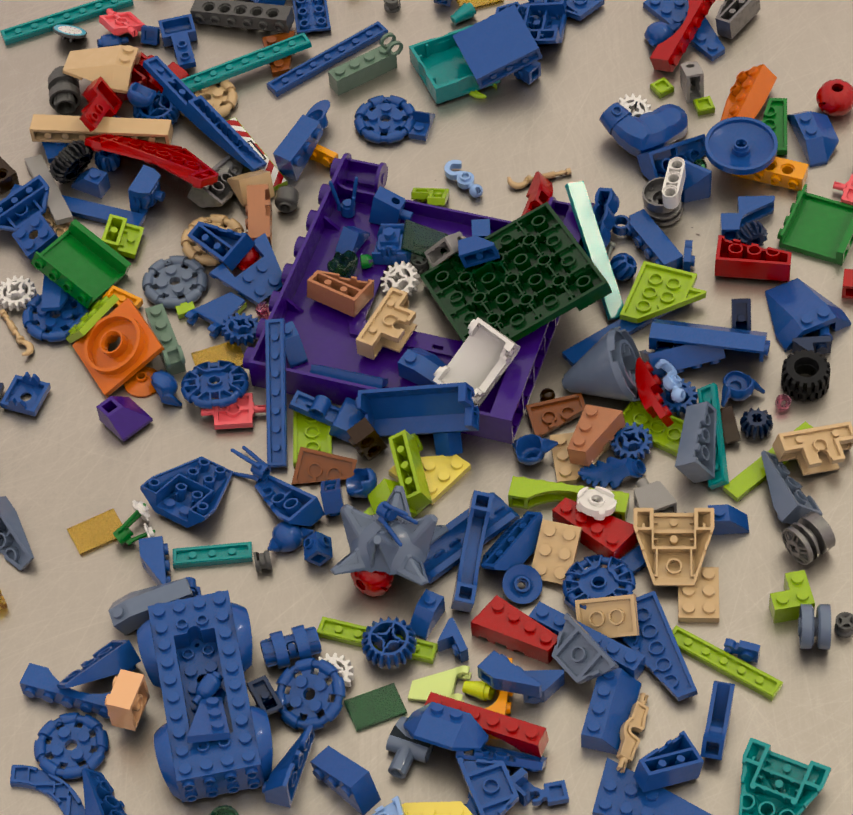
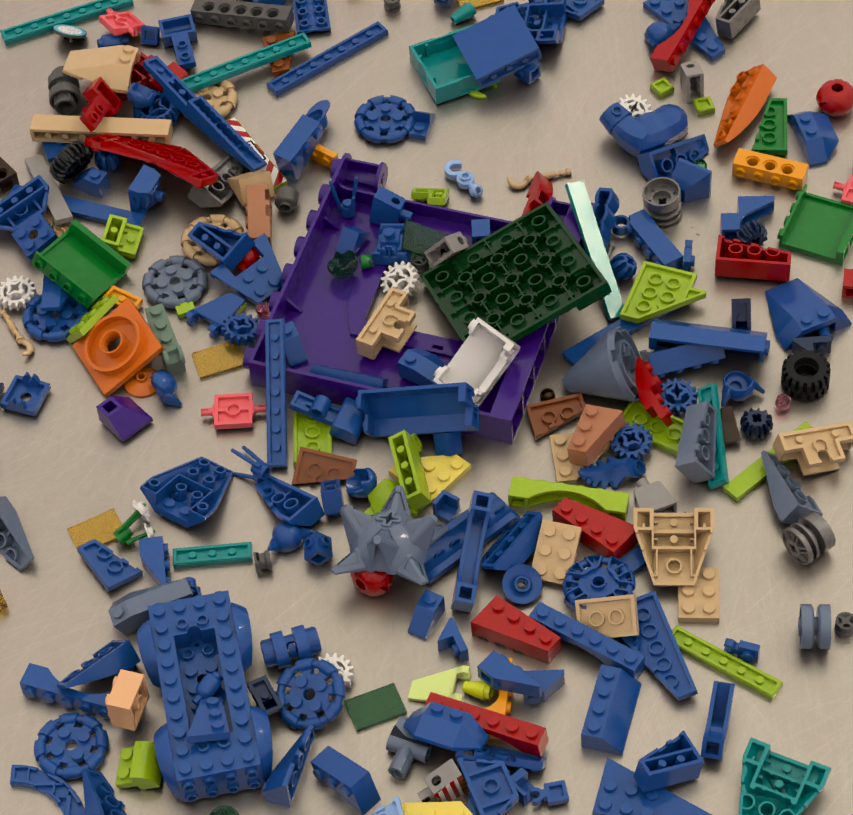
blue plate [181,360,249,409] -> none
nougat wedge [307,270,374,317] -> none
lime tile [317,617,438,664] -> none
sand green hinge [328,32,403,96] -> none
dark brown brick [347,417,388,461] -> none
blue gear [361,616,417,670] -> none
blue plant [376,501,418,547] -> none
blue slope [458,235,500,268] -> none
blue piece [512,434,558,466] -> none
sand blue wing [551,613,619,684] -> none
white plate [576,486,617,521] -> none
tan piece [616,693,649,773] -> none
light blue piece [655,359,686,403] -> none
white beam [662,157,686,209] -> none
blue dish [705,117,778,175] -> none
blue slope [708,504,749,535] -> none
lime brick [769,570,815,624] -> none
none -> blue wing [77,539,143,592]
none -> lime brick [115,741,162,790]
none -> light grey torso [417,759,469,802]
none -> blue panel [432,490,461,524]

